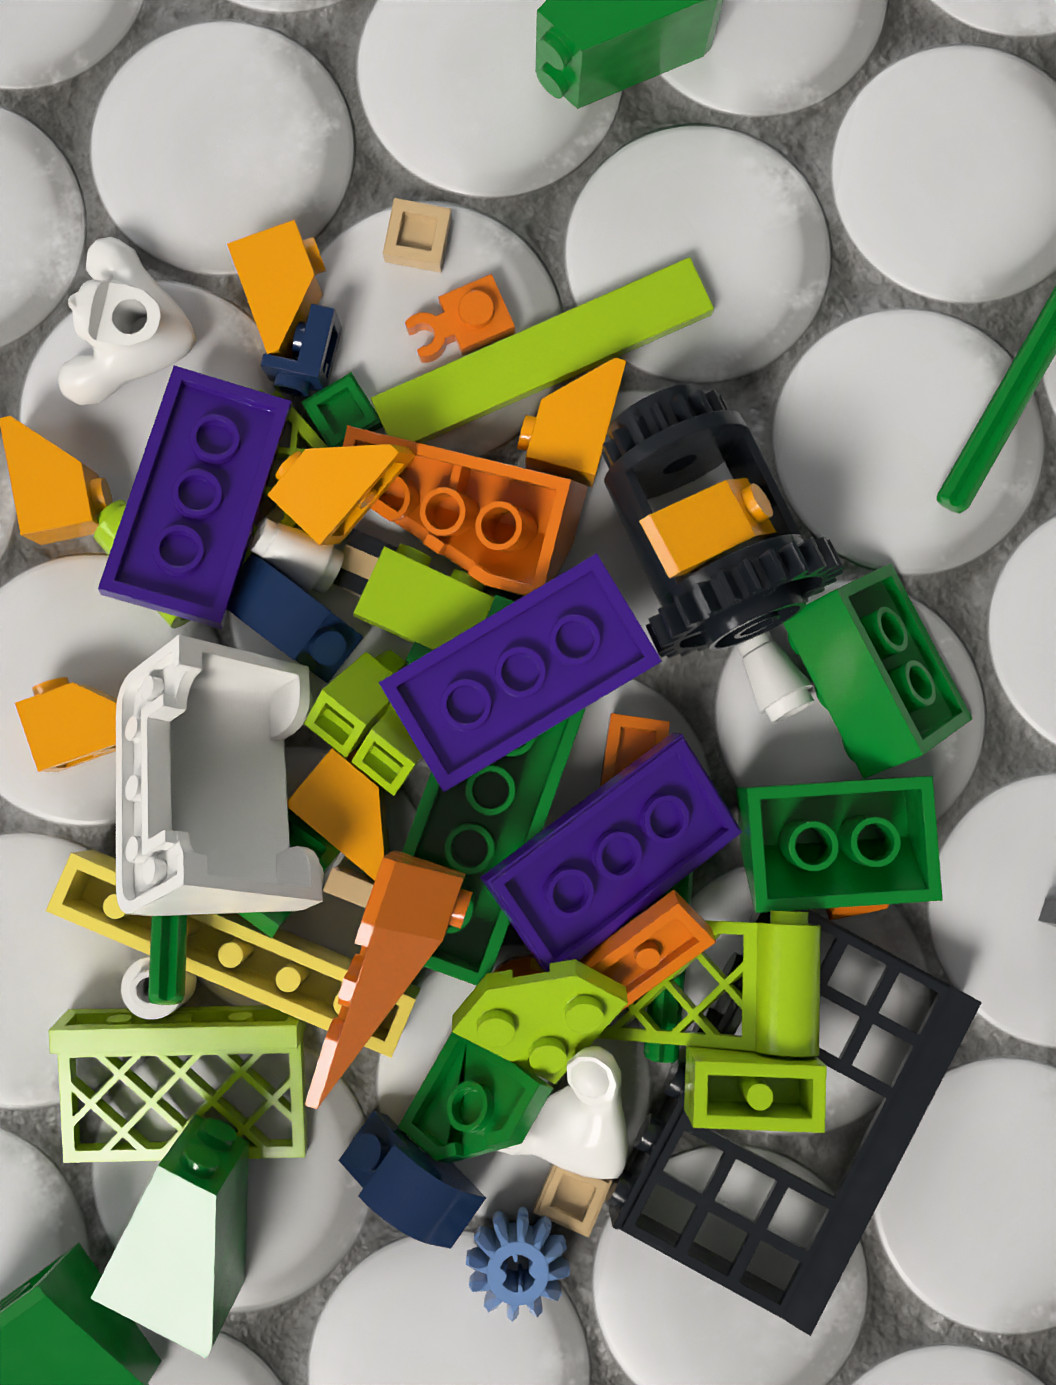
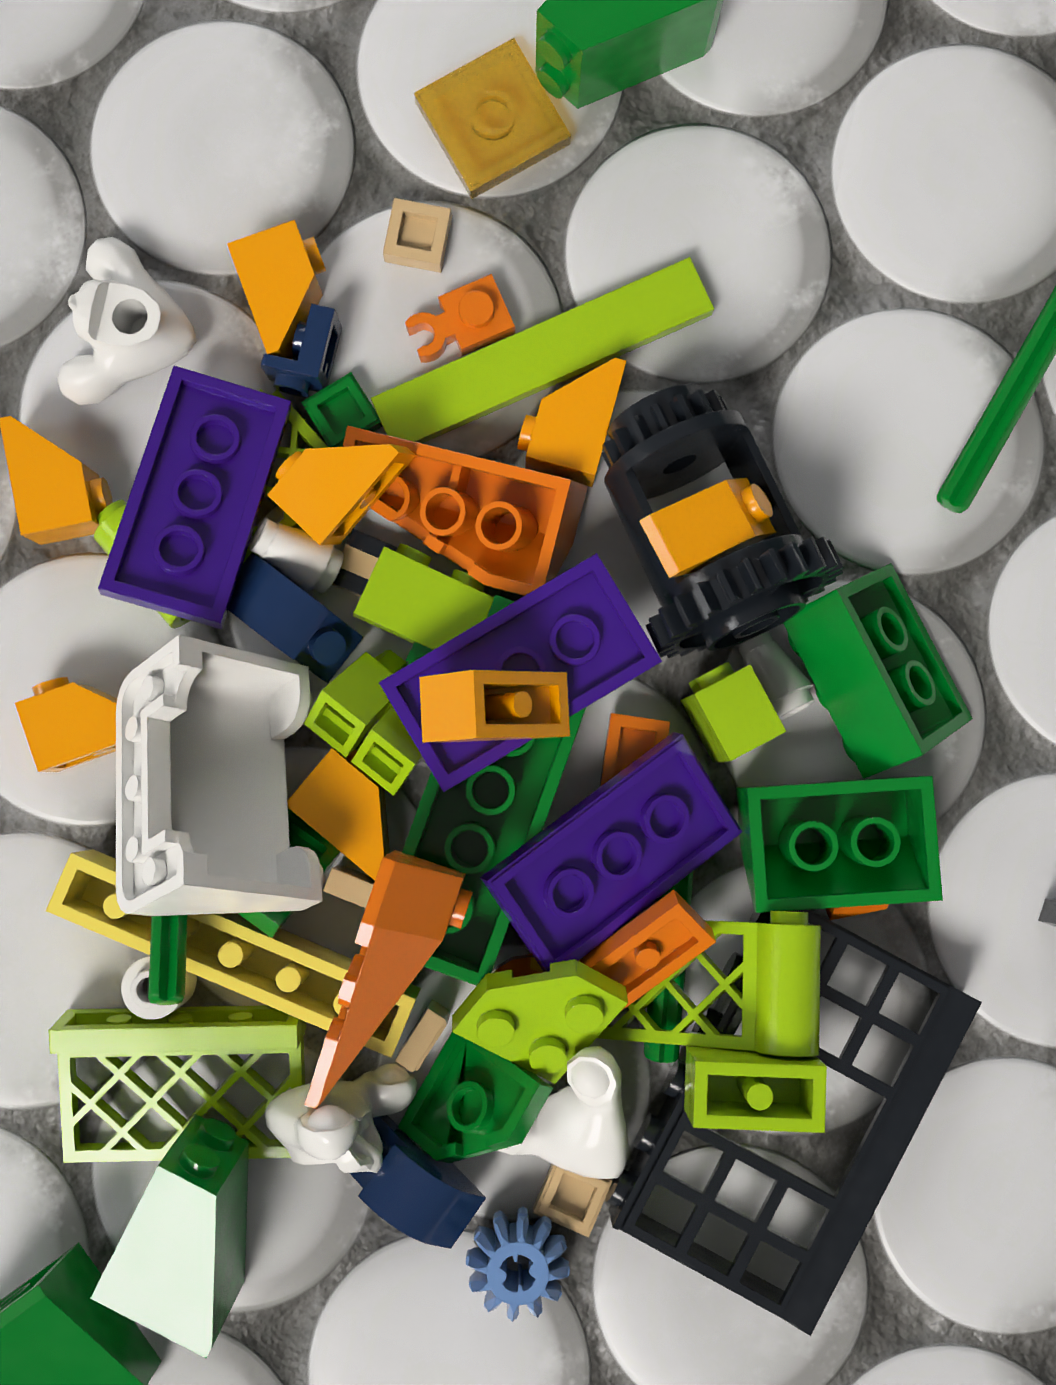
none -> white head [265,1063,417,1173]
none -> tan tile [395,999,450,1073]
none -> clear yellow tile [414,38,571,199]
none -> light orange slope [419,670,570,743]
none -> lime brick [680,661,787,763]

